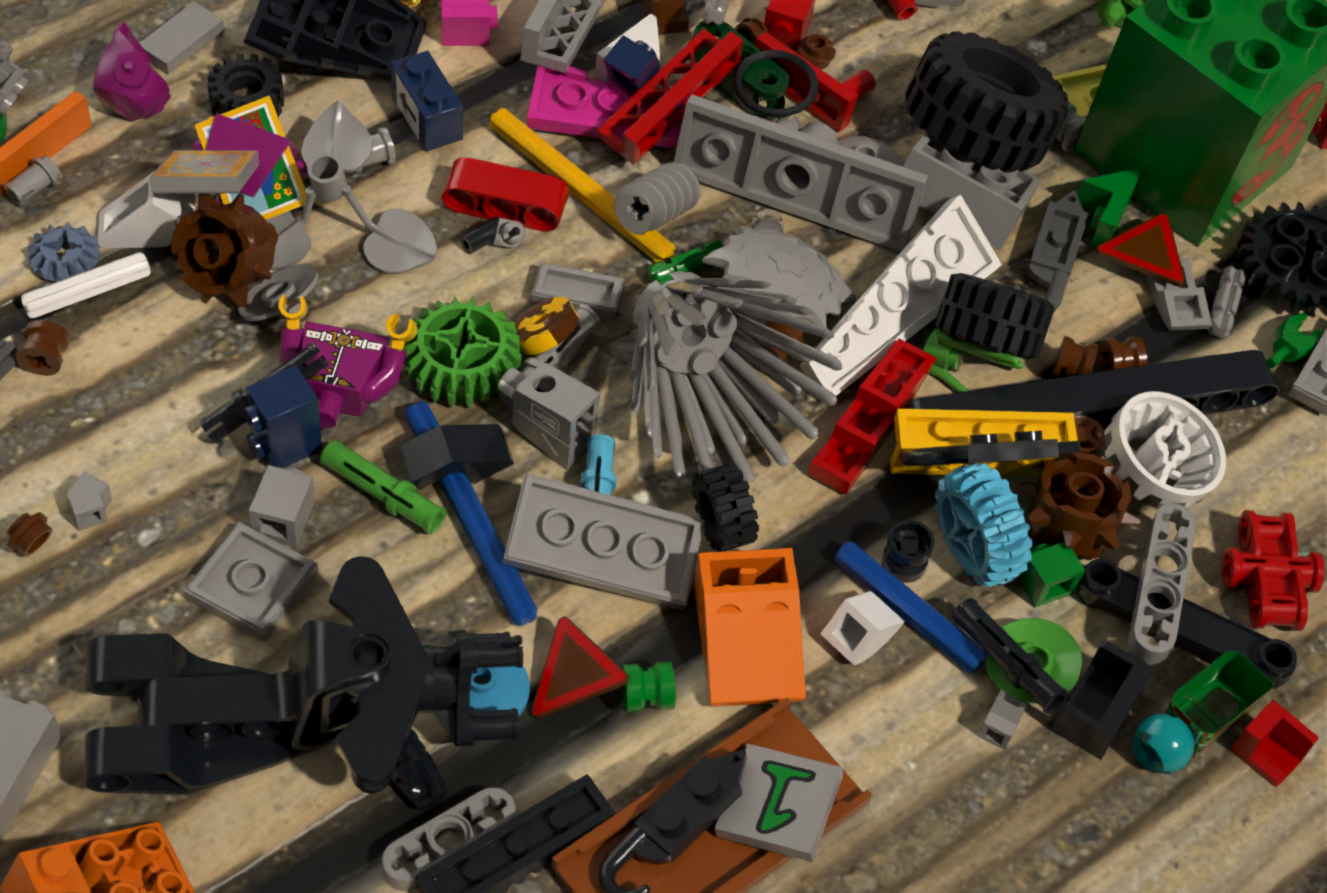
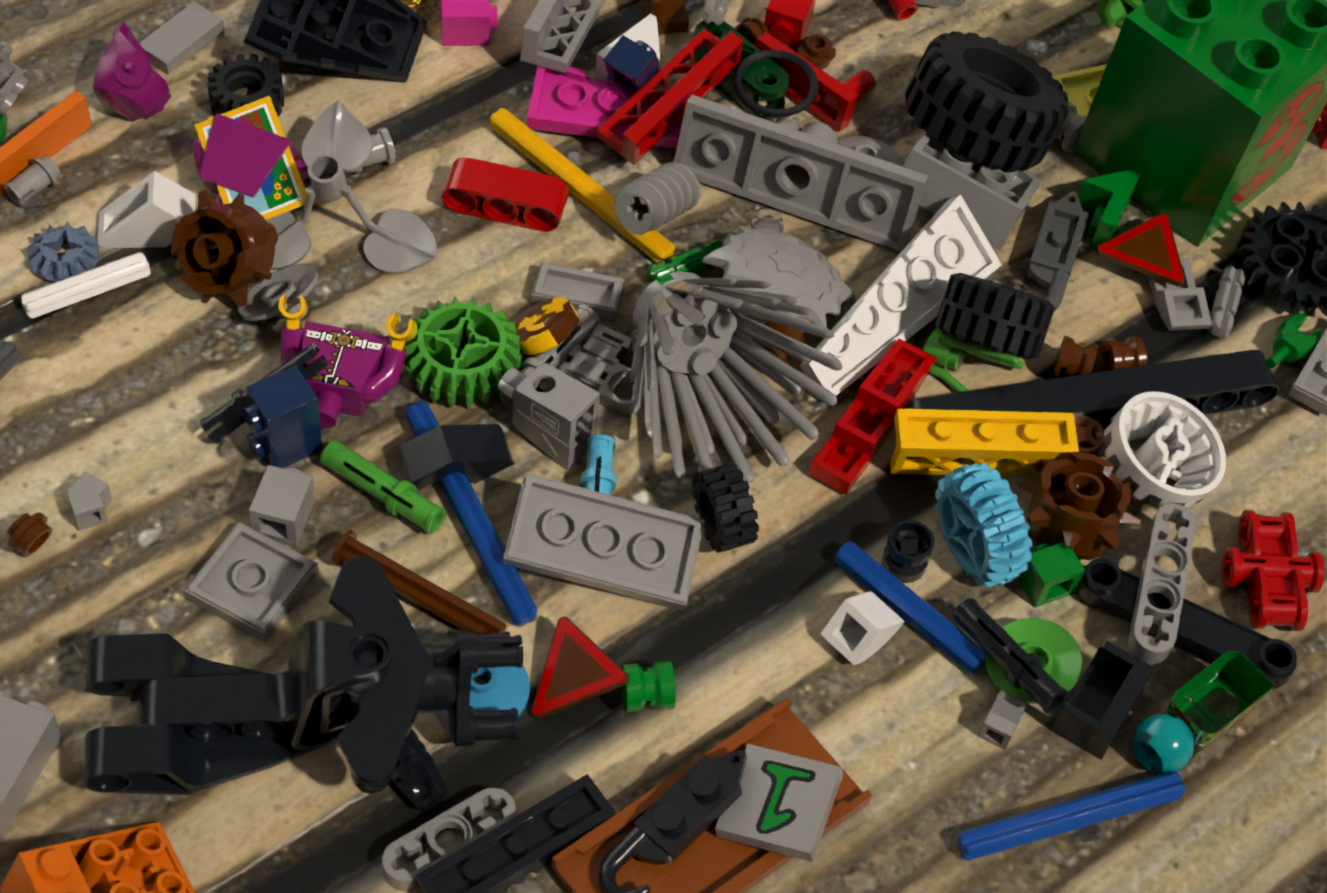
reddish brown wheel [15,320,70,376] -> none
light grey tile [150,150,259,194] -> none
dark blue brick [391,50,463,152] -> none
arm [460,217,526,254] -> none
orange slope [693,548,806,707] -> none
black plate [900,431,1080,466] -> none
red panel [1231,700,1318,787] -> none
none -> reddish brown axle [332,530,507,634]
none -> light grey piece [559,323,645,414]
none -> blue axle [957,772,1185,860]

